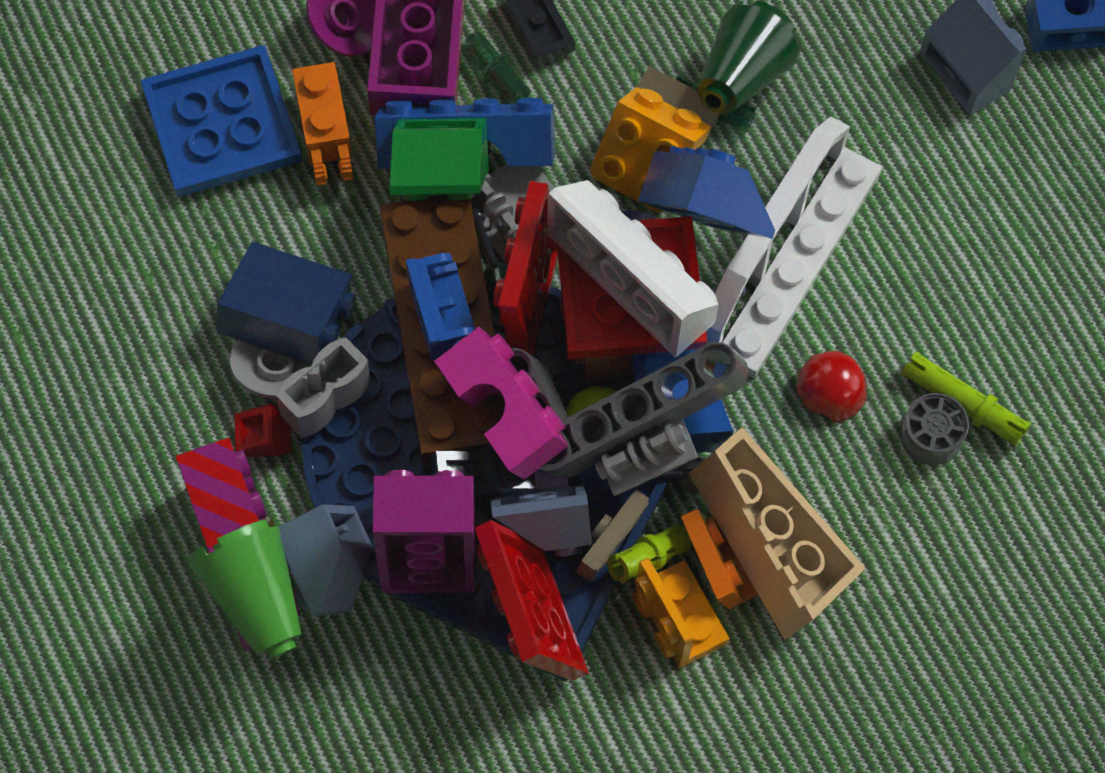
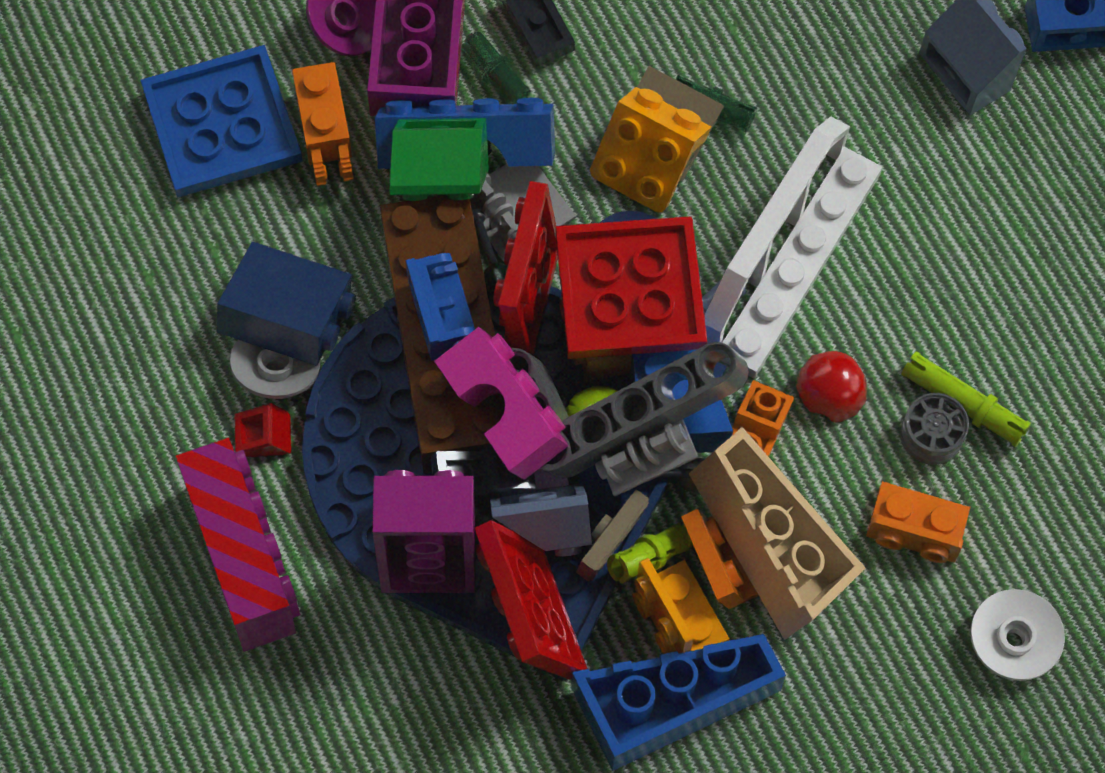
bright green cone [186,518,302,660] -> none
light grey brick [276,338,370,438] -> none
sand blue slope [279,504,373,616] -> none
white slope [547,180,719,358] -> none
blue slope [638,146,775,239] -> none
dark green cone [697,1,801,114] -> none
none -> blue wedge [571,634,786,771]
none -> orange slope [732,380,794,457]
none -> orange bracket [866,481,970,563]
none -> white dish [970,589,1065,681]

